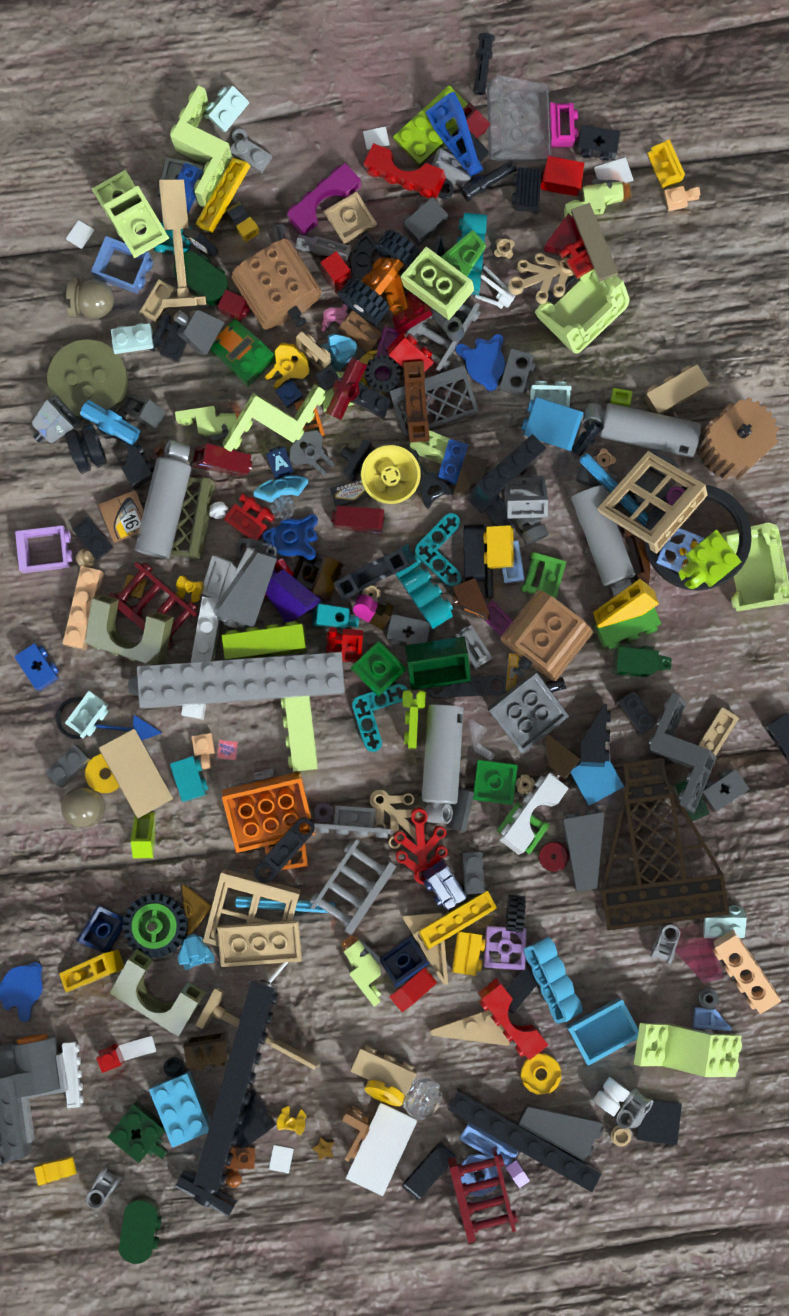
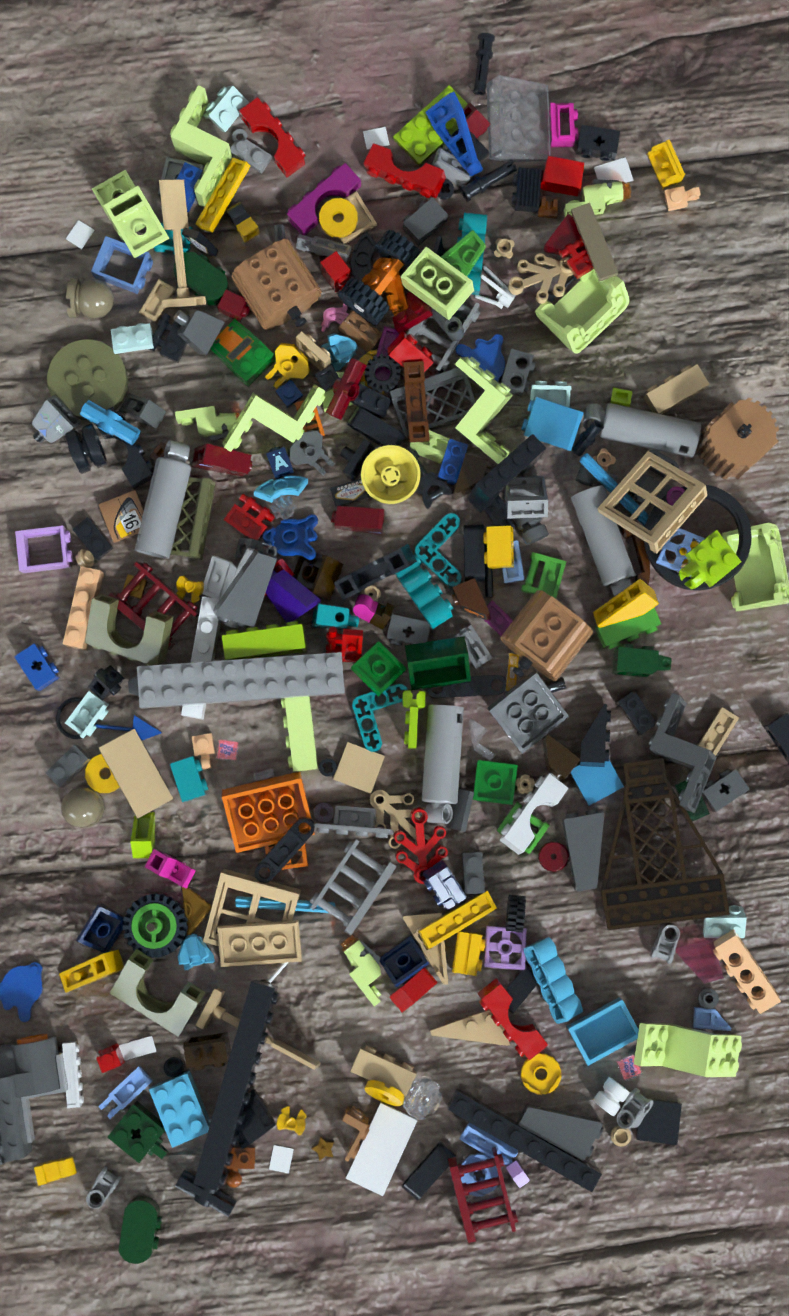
white plate [209,502,229,519] -> none
none -> black brick [88,665,125,701]
none -> light blue hinge [98,1065,153,1119]
none -> dark pink brick [145,849,196,888]
none -> red arch [239,97,306,178]
none -> yellow tile [319,198,358,238]
none -> black bush [319,759,337,777]
none -> tan tile [333,742,385,794]
none -> black beam [346,406,405,447]
none -> yellowish green bracket [455,357,513,464]
none -> reddish brown tile [537,196,559,219]
none -> clear tile [616,1054,643,1082]

